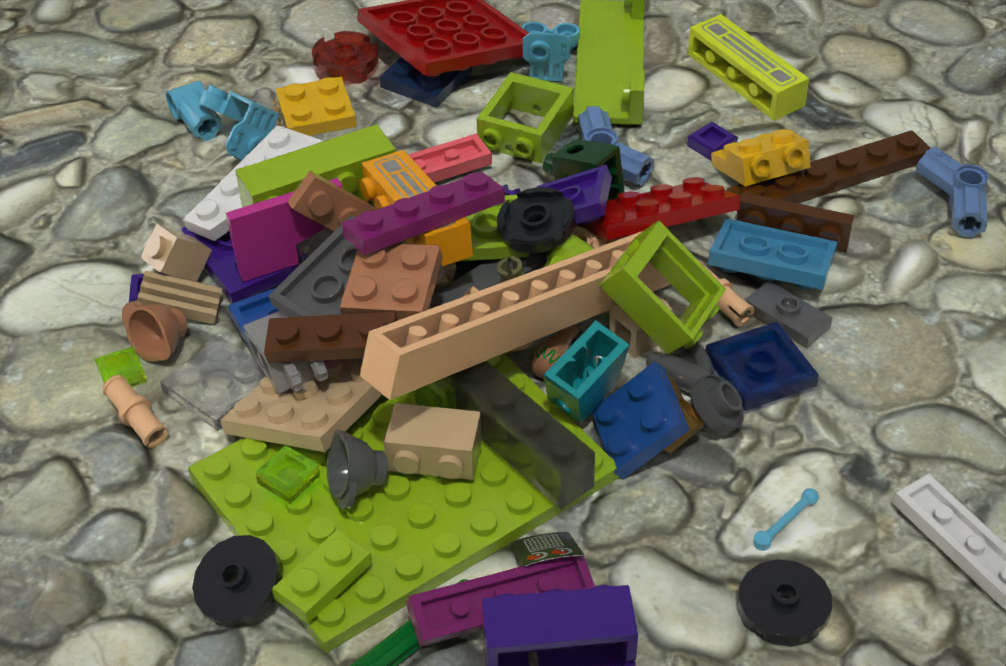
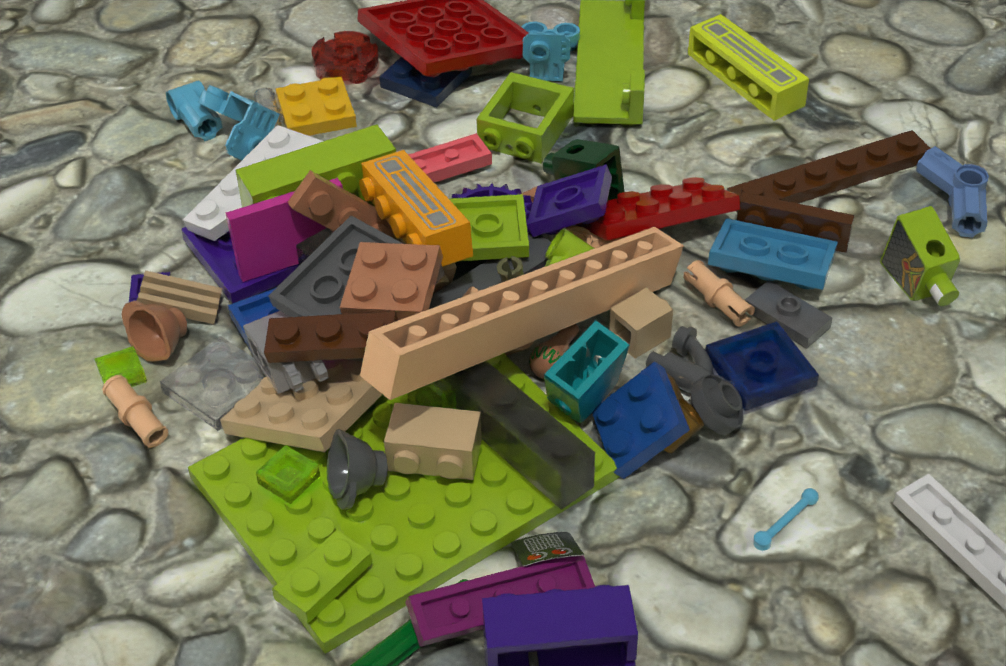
tan brick [140,224,212,282] -> none
black plate [192,535,283,627] -> none
magenta plate [342,171,505,255] -> none
black plate [497,187,576,254] -> none
medium blue piece [578,106,654,186] -> none
lime window [599,220,726,355] -> none
dark purple tile [687,122,738,161] -> none
yellow plate [711,129,811,187] -> none
black plate [737,559,832,646] -> none
none -> lime torso [880,206,960,306]

